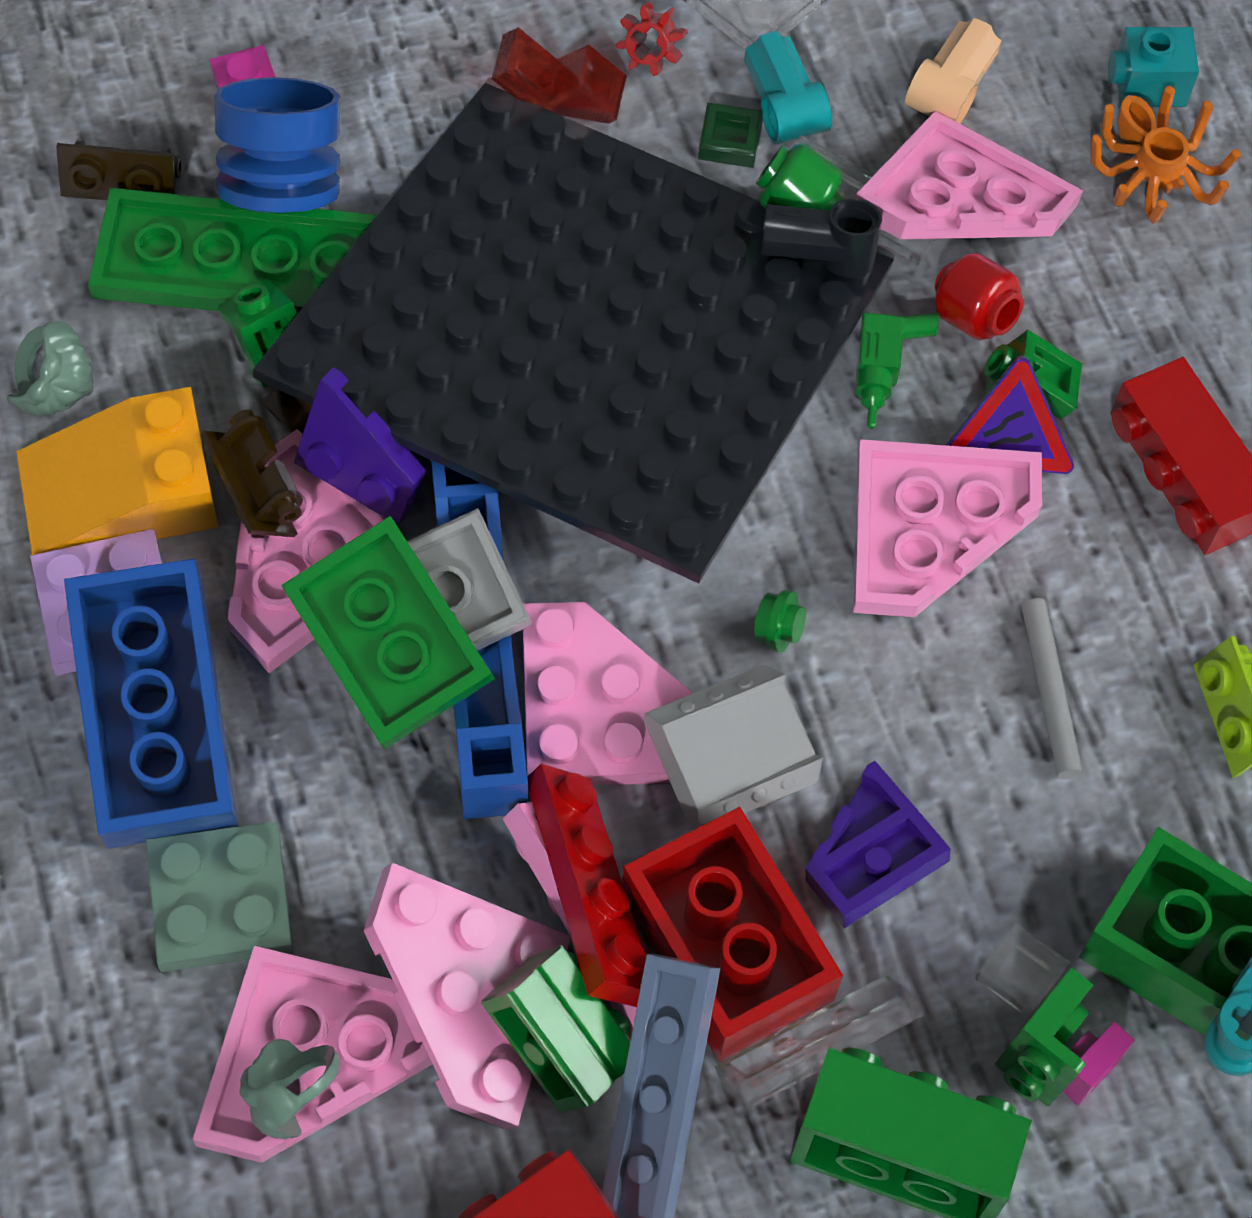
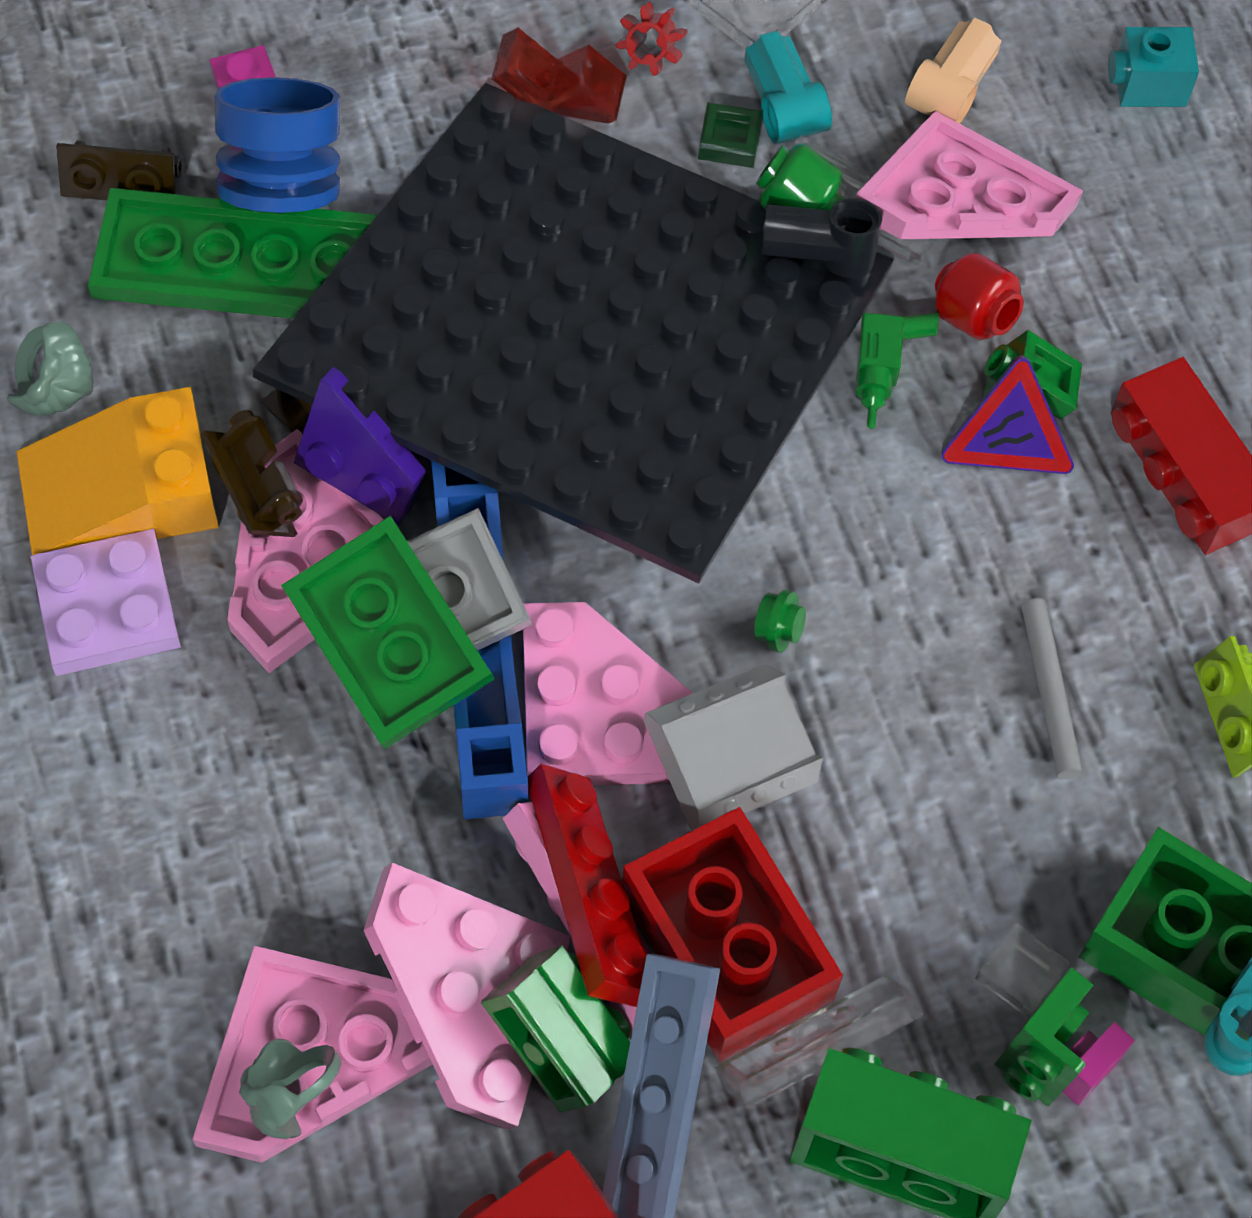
blue brick [64,558,239,849] -> none
sand green plate [146,821,294,973] -> none
green bracket [218,281,297,388] -> none
dark purple wing [805,761,951,928] -> none
bright pink plate [853,439,1042,617] -> none
orange animal [1090,86,1241,224] -> none

